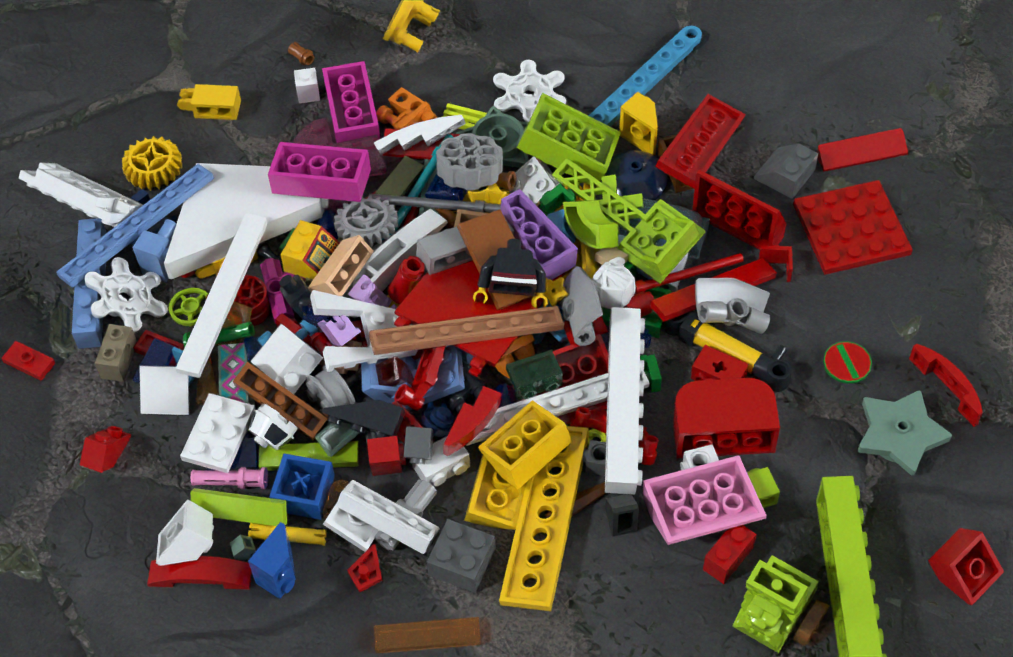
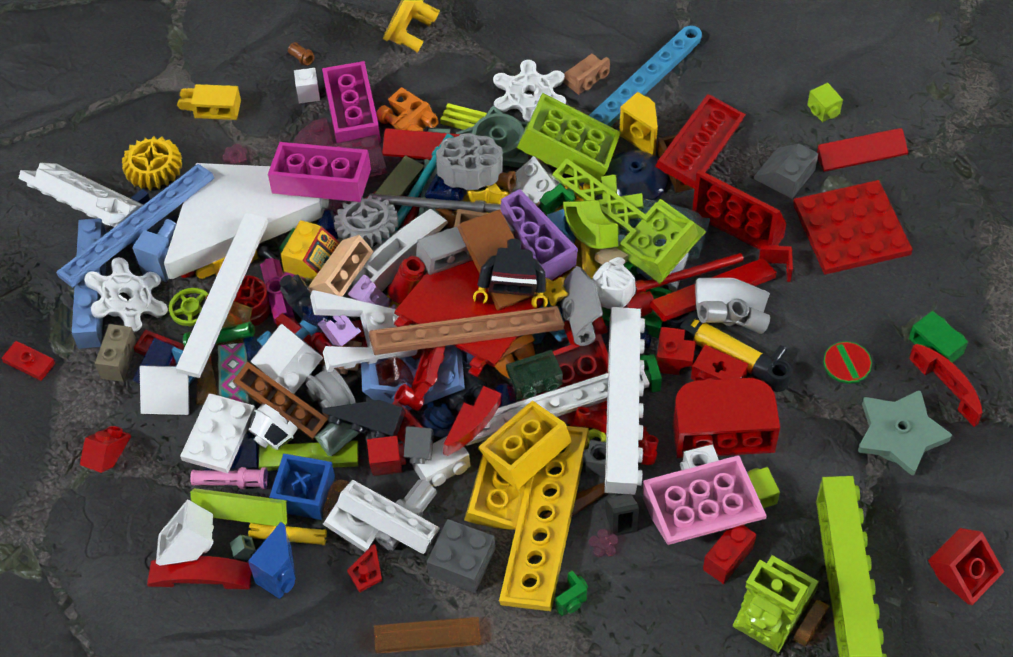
white slope [374,115,466,155] -> none
none -> clear pink plant [223,144,247,165]
none -> green bracket [556,571,588,617]
none -> nougat bracket [563,54,610,95]
none -> clear pink plant [589,529,618,558]
none -> red brick [656,327,696,375]
none -> lime brick [807,83,843,122]
none -> green brick [909,311,968,363]

